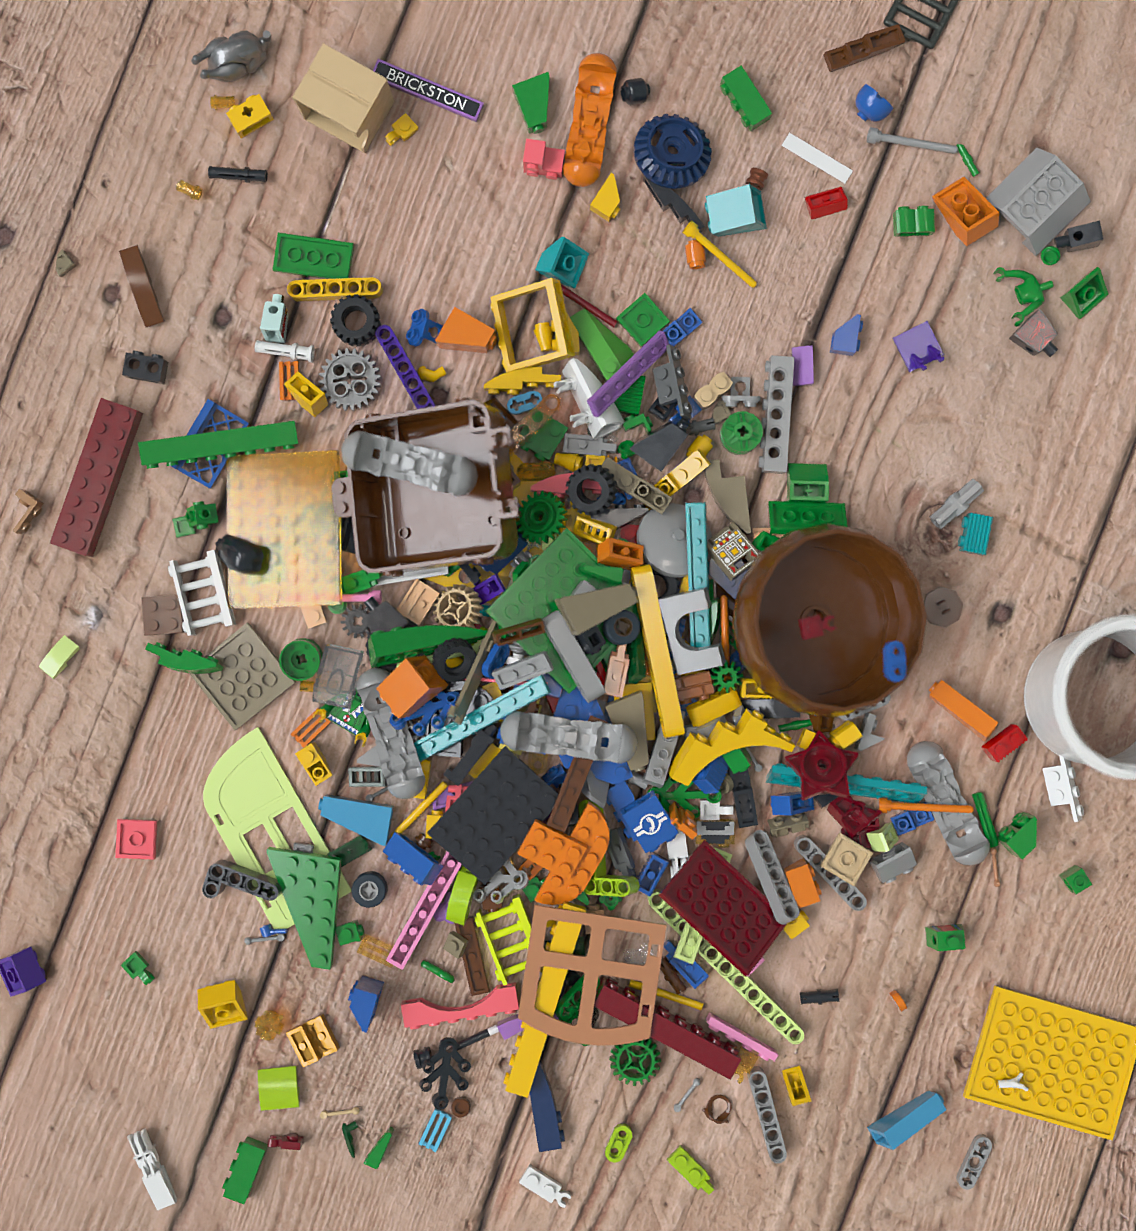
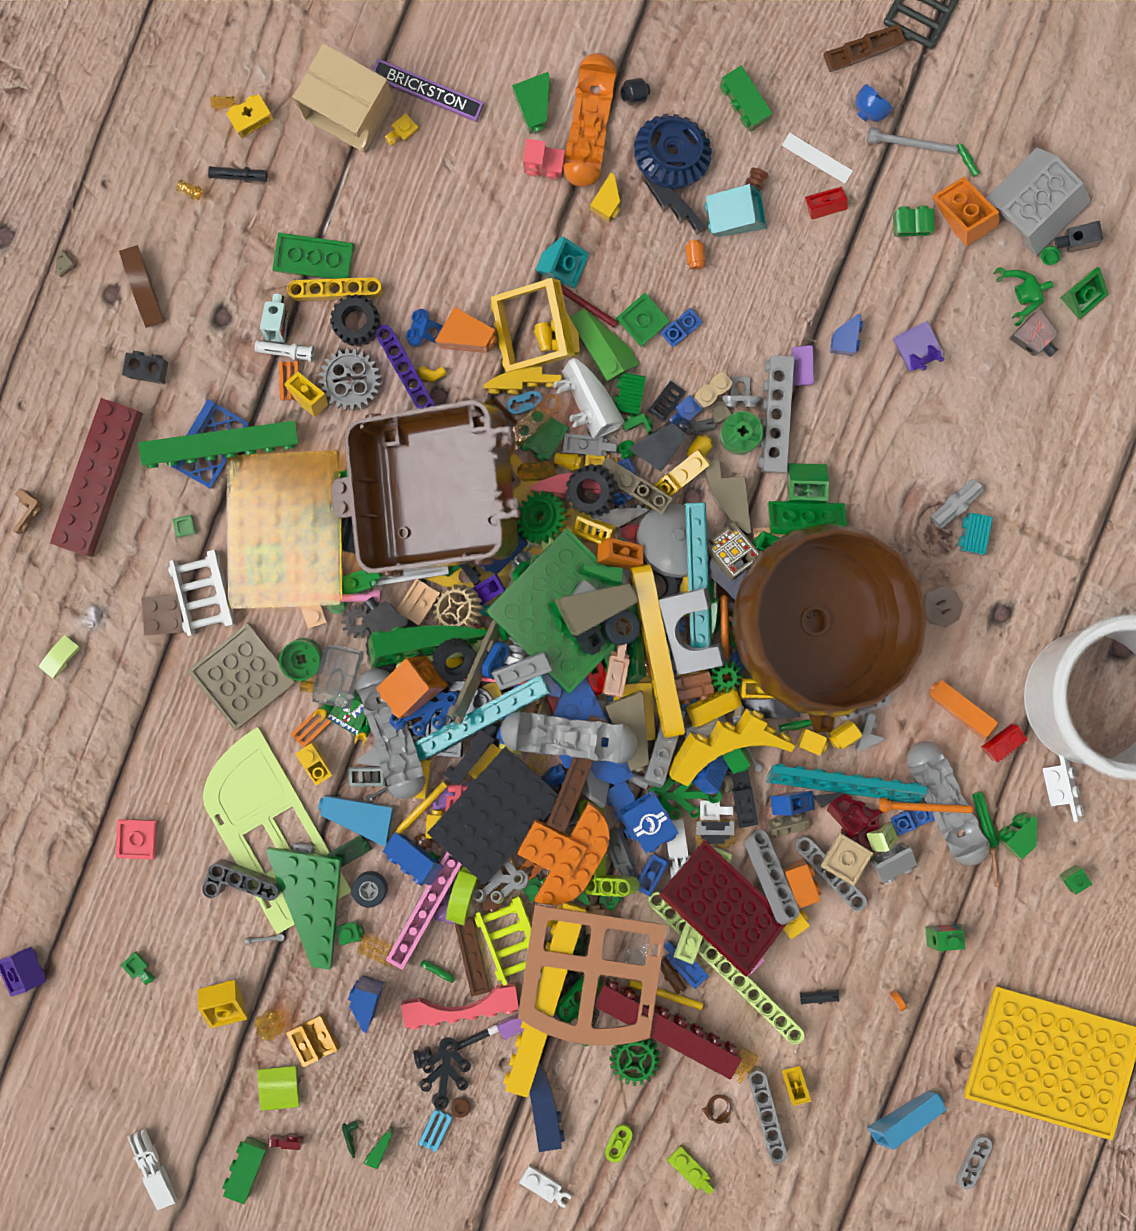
green slope [145,642,224,674] -> none
green brick [186,501,218,530] -> none
flat silver piece [192,30,271,82] -> none
black hair [215,534,264,574] -> none
blue hand [260,924,288,937] -> none
tan hinge [320,1107,360,1119] -> none
light grey piece [341,431,478,496] -> none
dark tan plate [443,931,468,959] -> none
reddish brown piece [491,618,546,646] -> none
light grey beam [542,610,606,703] -> none
medium lavender tile [587,331,669,417] -> none
dark grey bracket [653,344,692,420] -> none
orange plate [669,802,698,840] -> none
light grey hinge [674,1078,701,1112] -> none
yellow piece [682,221,757,288] -> none
bright pink plate [706,1012,778,1062] -> none
dark red plate [784,731,859,800] -> none
dark red plate [798,615,837,640] -> none
blue plate [883,641,906,682] -> none
white bar [998,1072,1029,1091] -> none

